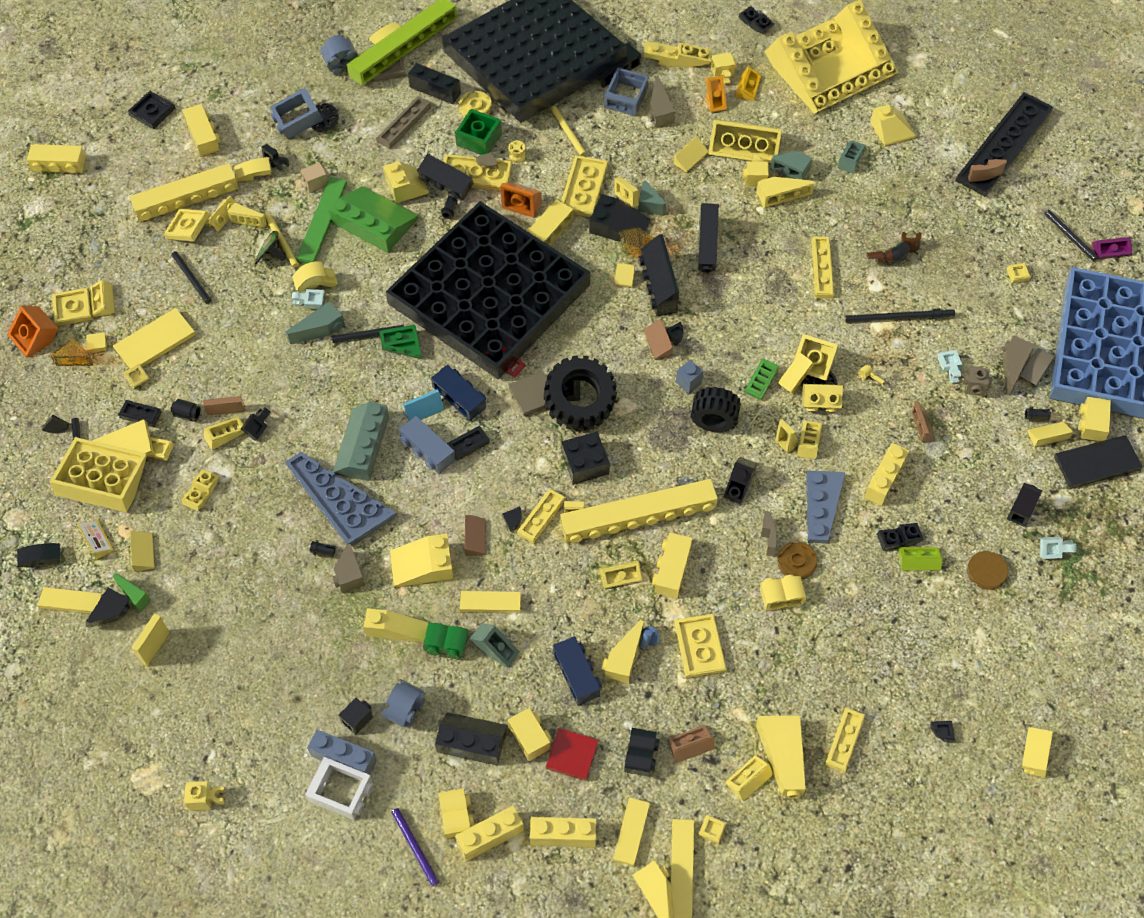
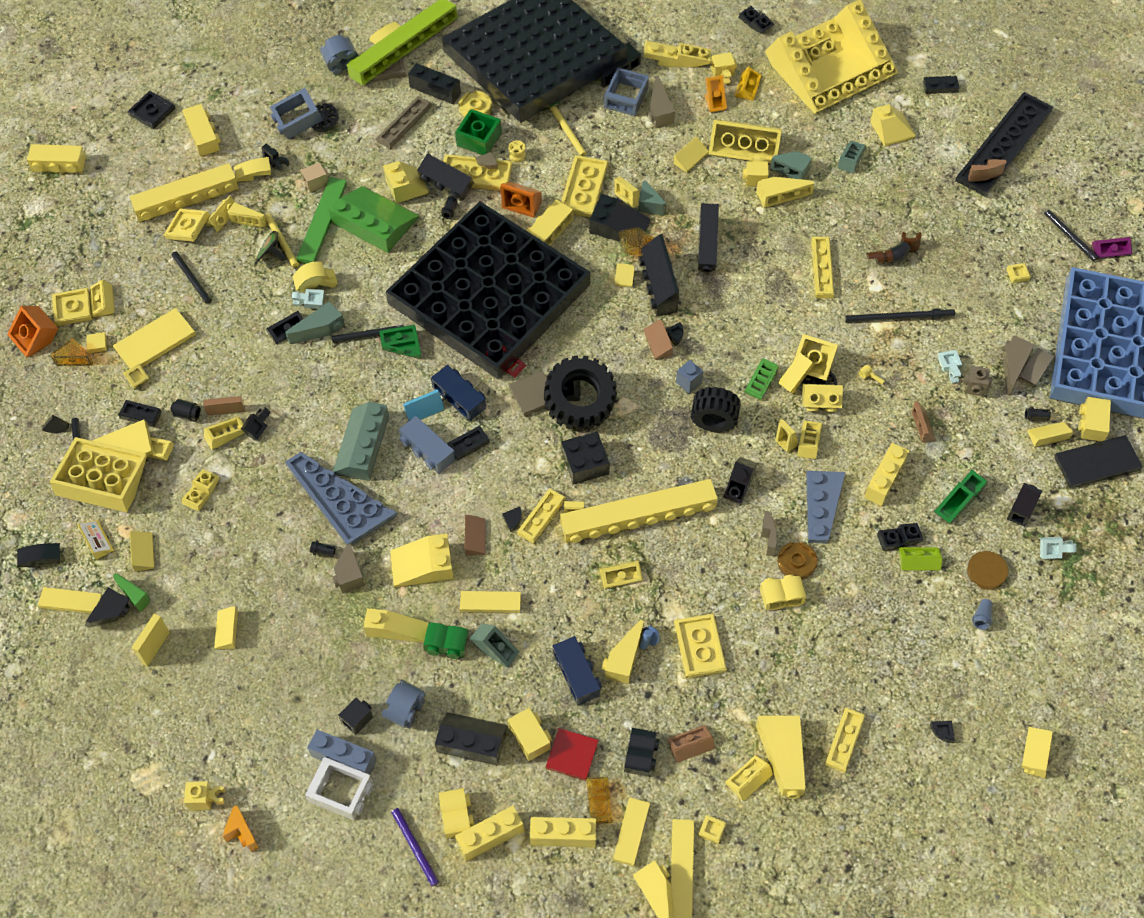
light yellow brick [652,532,692,599] -> none
none -> light yellow slope [214,607,238,650]
none -> light orange slope [222,805,259,852]
none -> black slope [266,311,303,344]
none -> clear yellow slope [586,777,612,824]
none -> black plate [923,76,960,94]
none -> green slope [934,470,988,524]
none -> sand blue cone [972,599,993,630]

